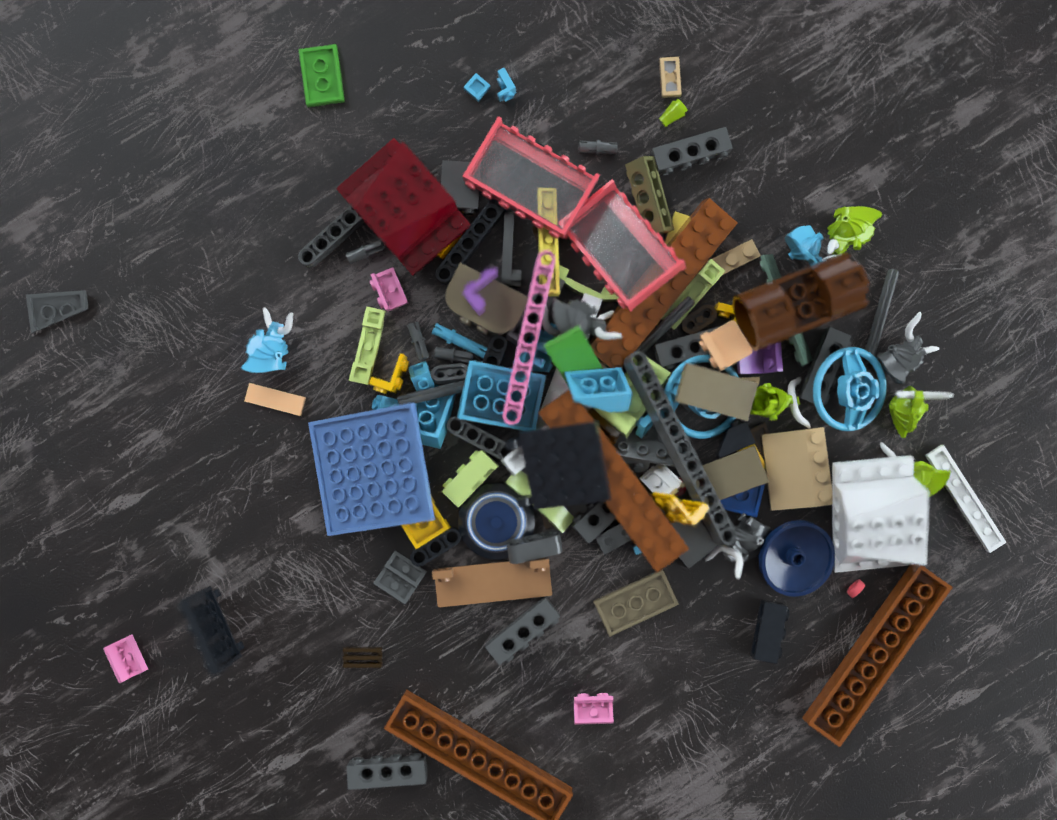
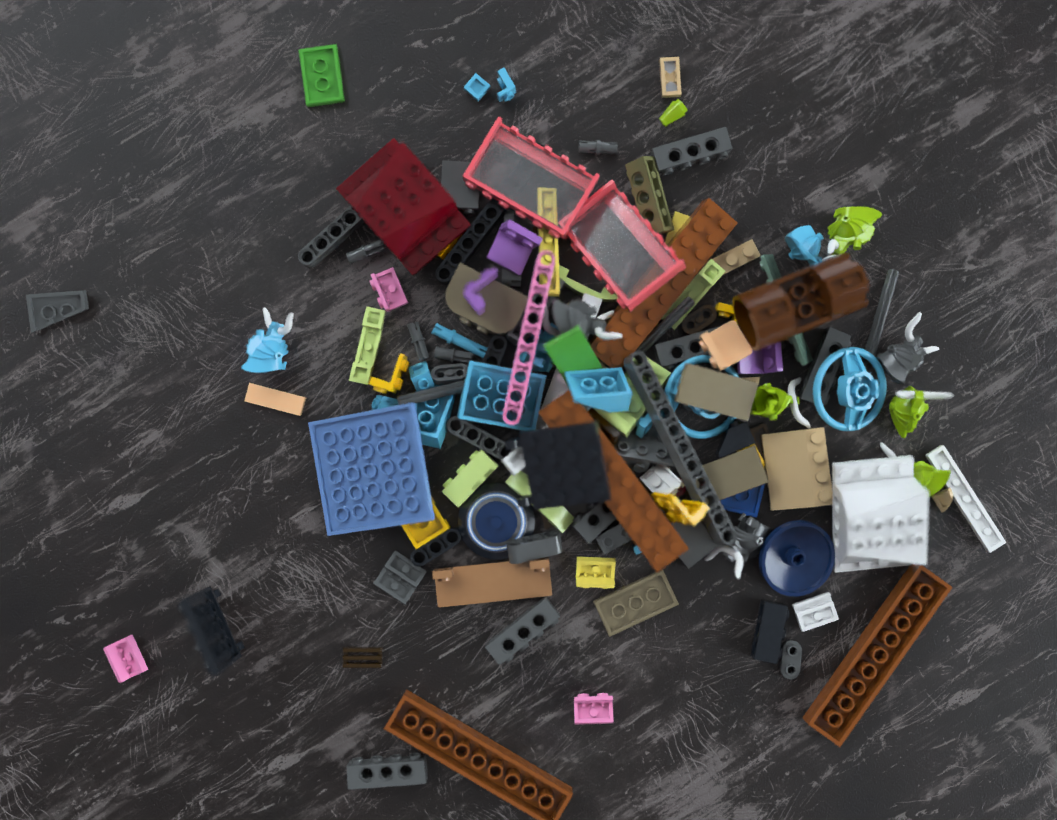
coral tile [846,579,865,598] -> none
none -> medium lavender bracket [487,219,543,275]
none -> light yellow bracket [576,557,616,589]
none -> dark grey plate [779,639,802,679]
none -> white plate [792,592,839,632]
none -> tan tile [931,487,953,512]

